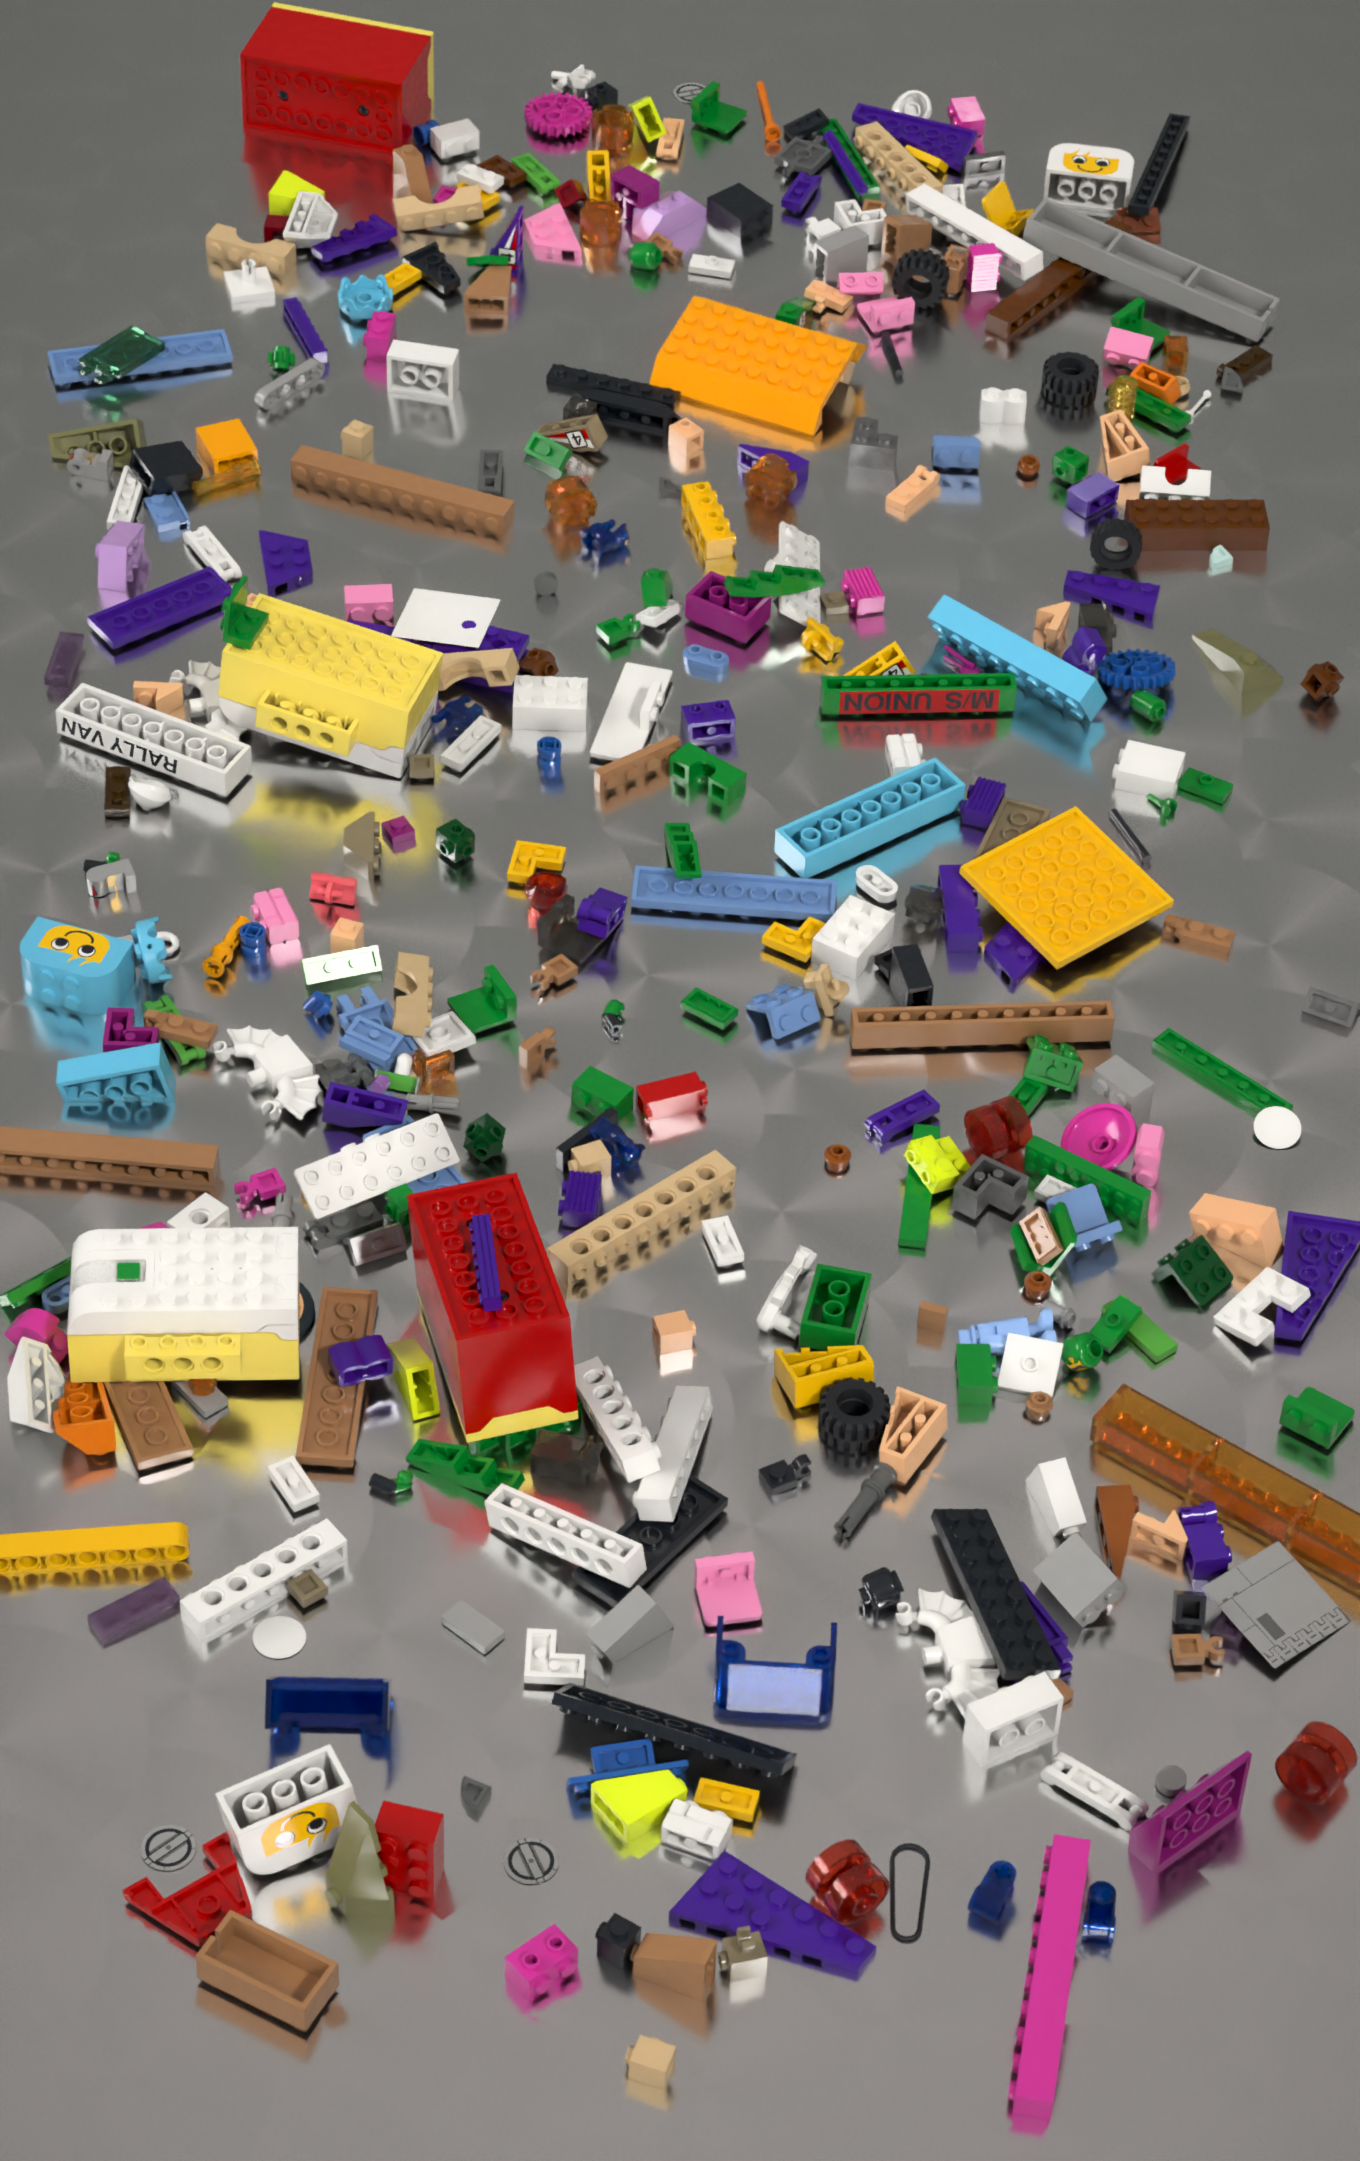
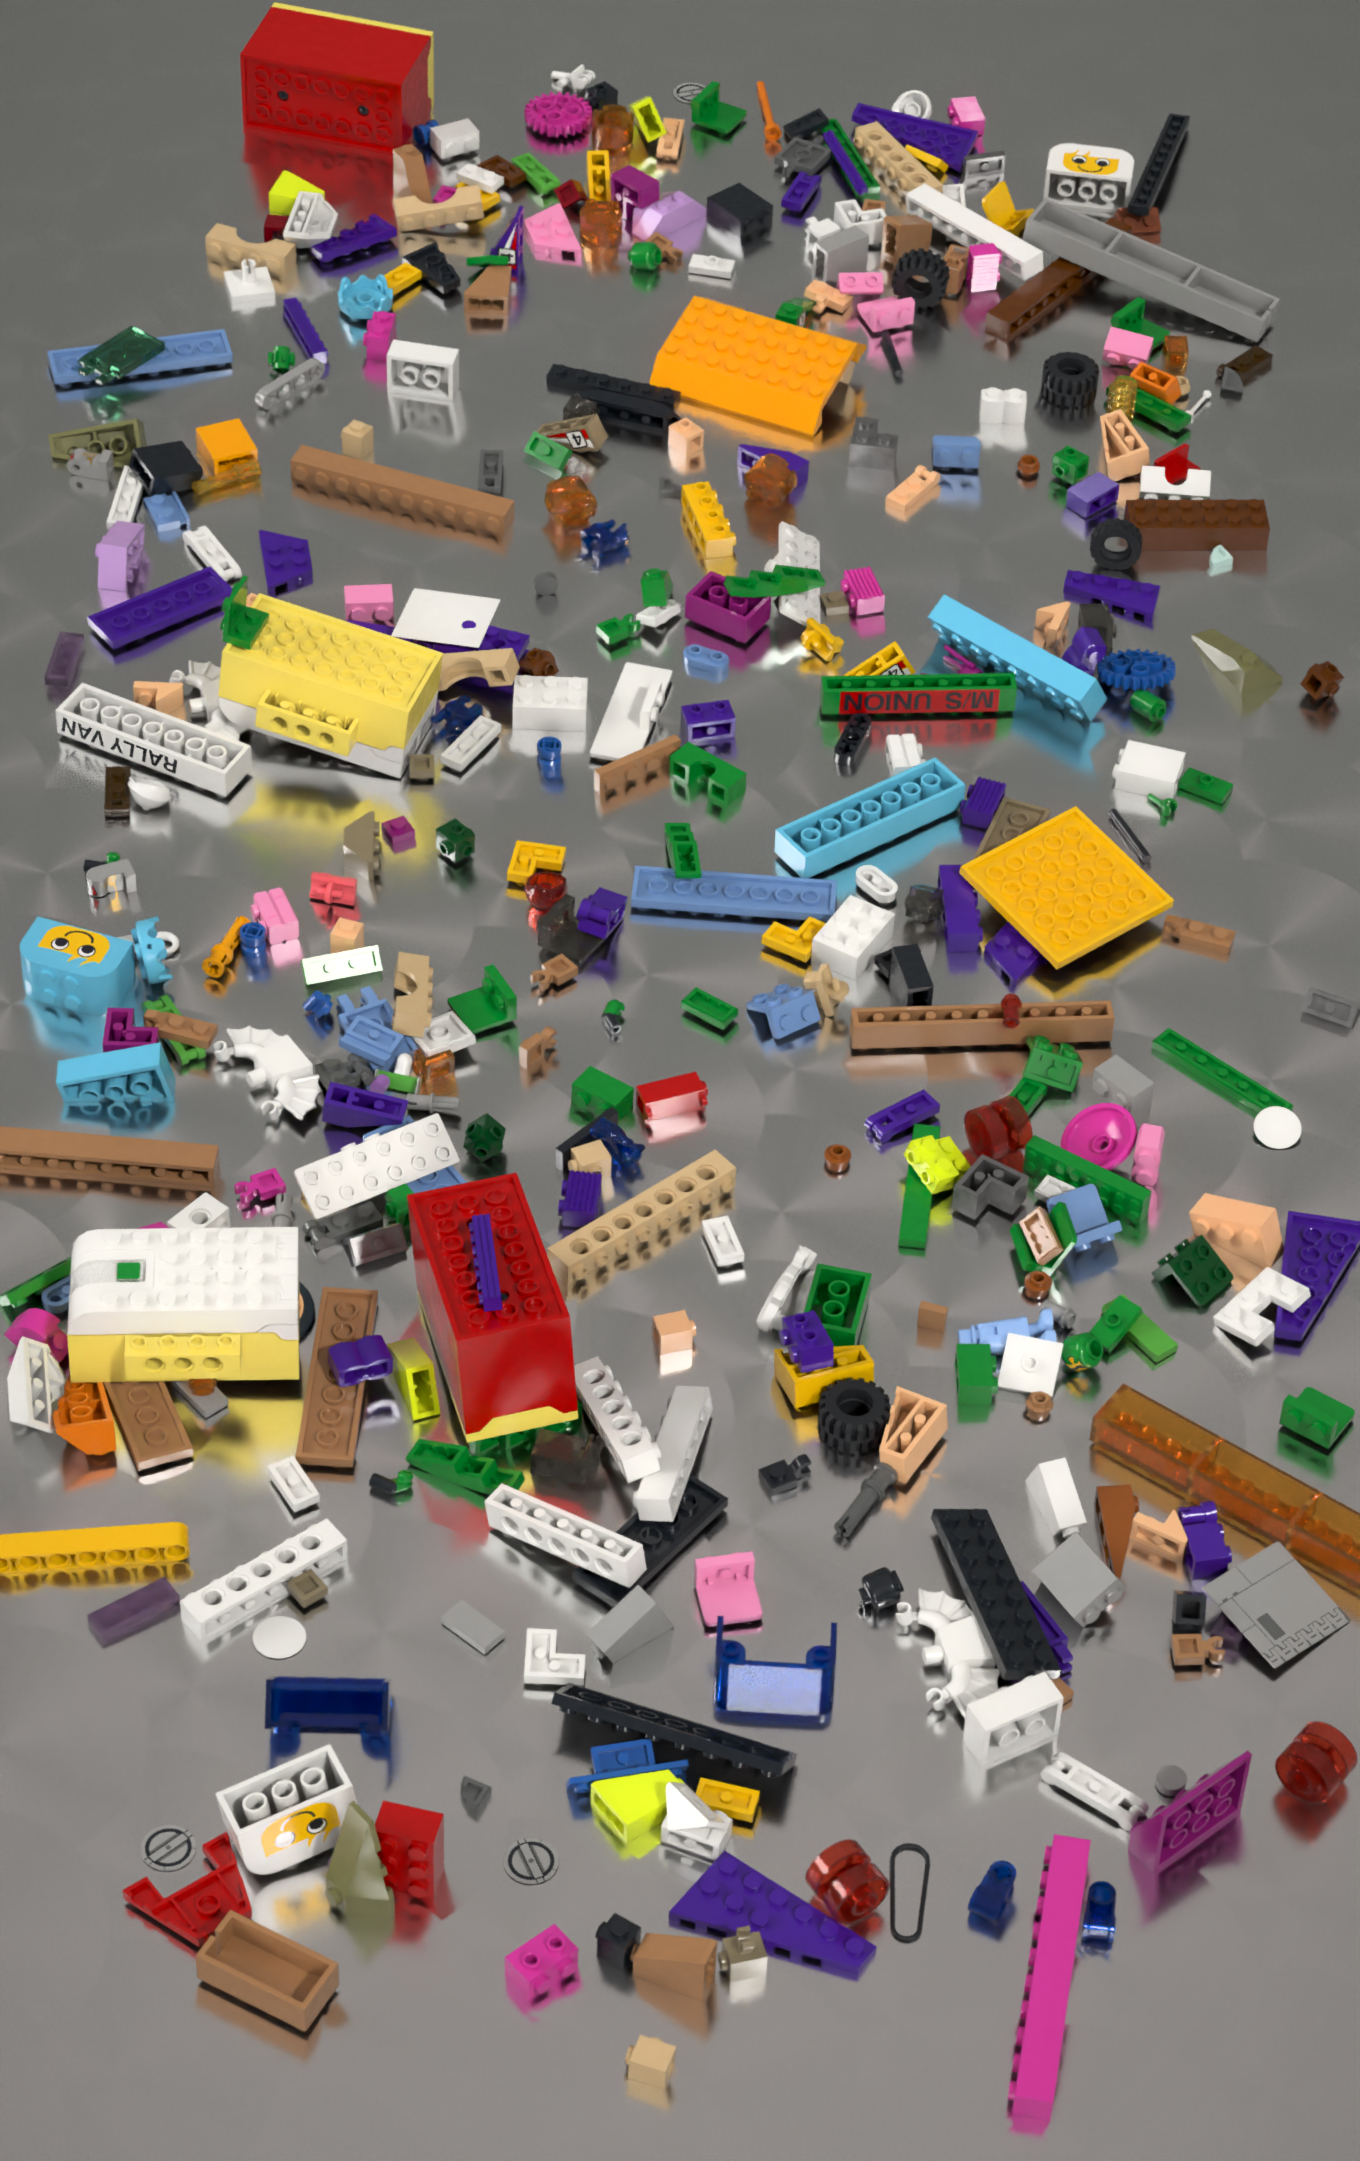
none -> white slope [666,1782,725,1831]
none -> dark purple brick [779,1310,834,1373]
none -> black beam [834,713,872,766]
none -> clear red pin [1001,994,1022,1029]

